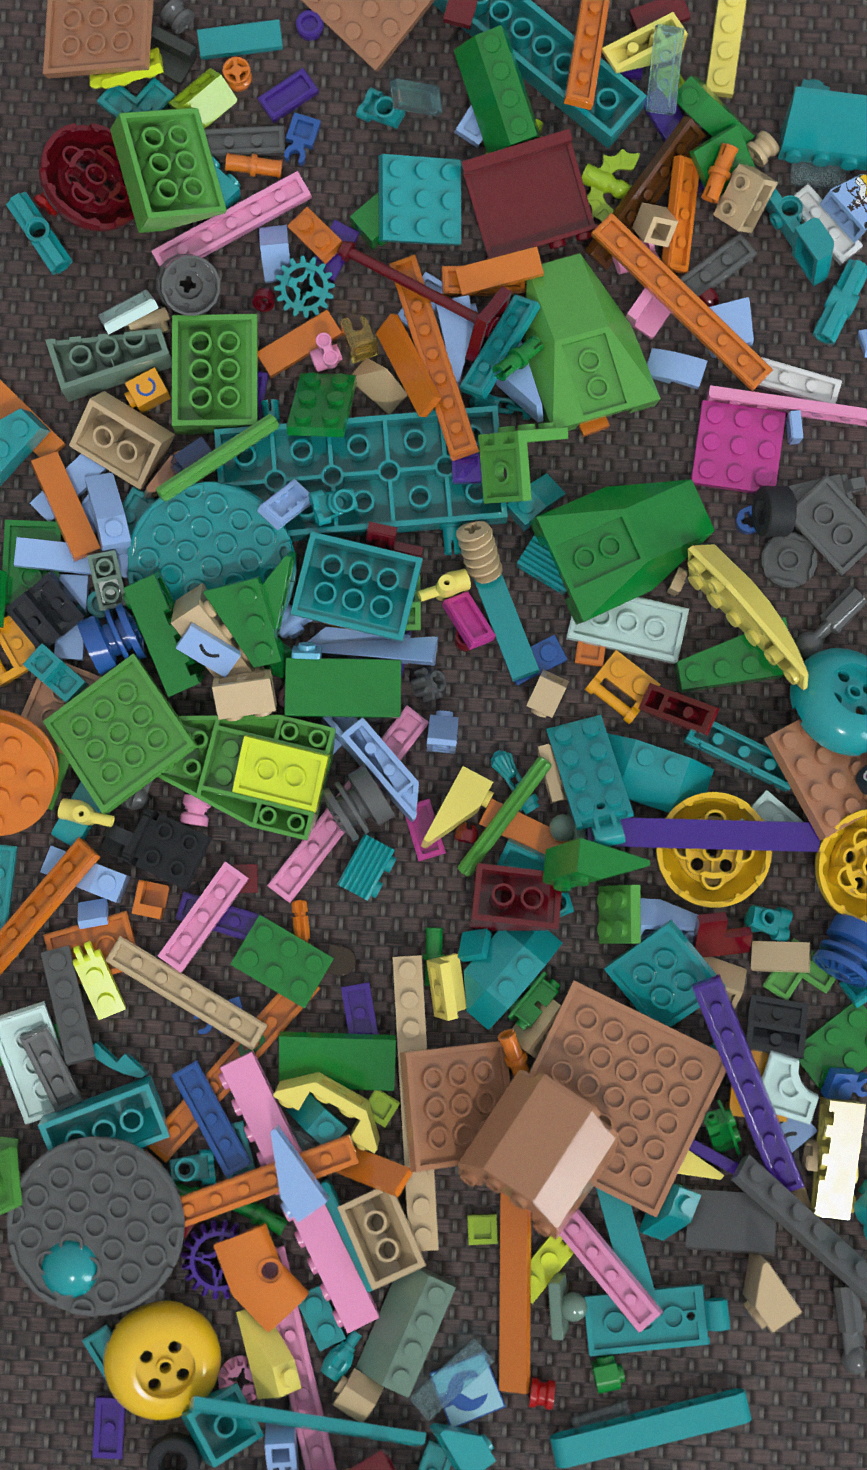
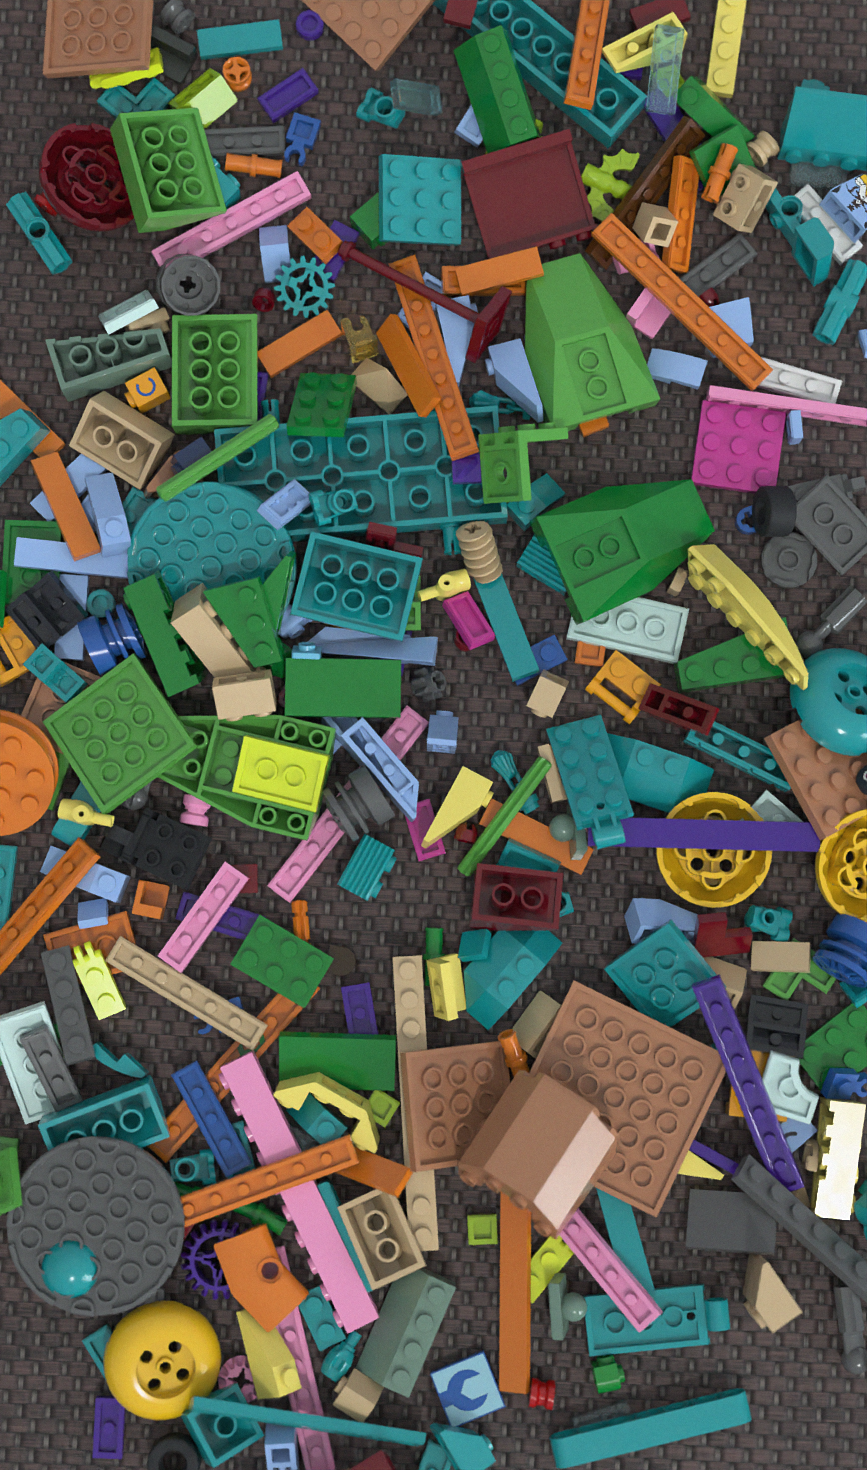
sand green slope [87,550,127,611] -> none
light blue tile [176,622,241,678] -> none
light blue slope [270,1125,329,1223] -> none
bright pink plate [309,333,343,373] -> none
clear light blue tile [409,1337,494,1421] -> none
teal tile [459,294,541,400] -> none
green pin [492,336,544,381] -> none
green hinge [508,971,560,1031] -> none
green slope [543,838,650,892] -> none
bright green plate [597,885,641,944] -> none
teal slope [639,1182,701,1241] -> none
green hinge [704,1100,742,1155] -> none

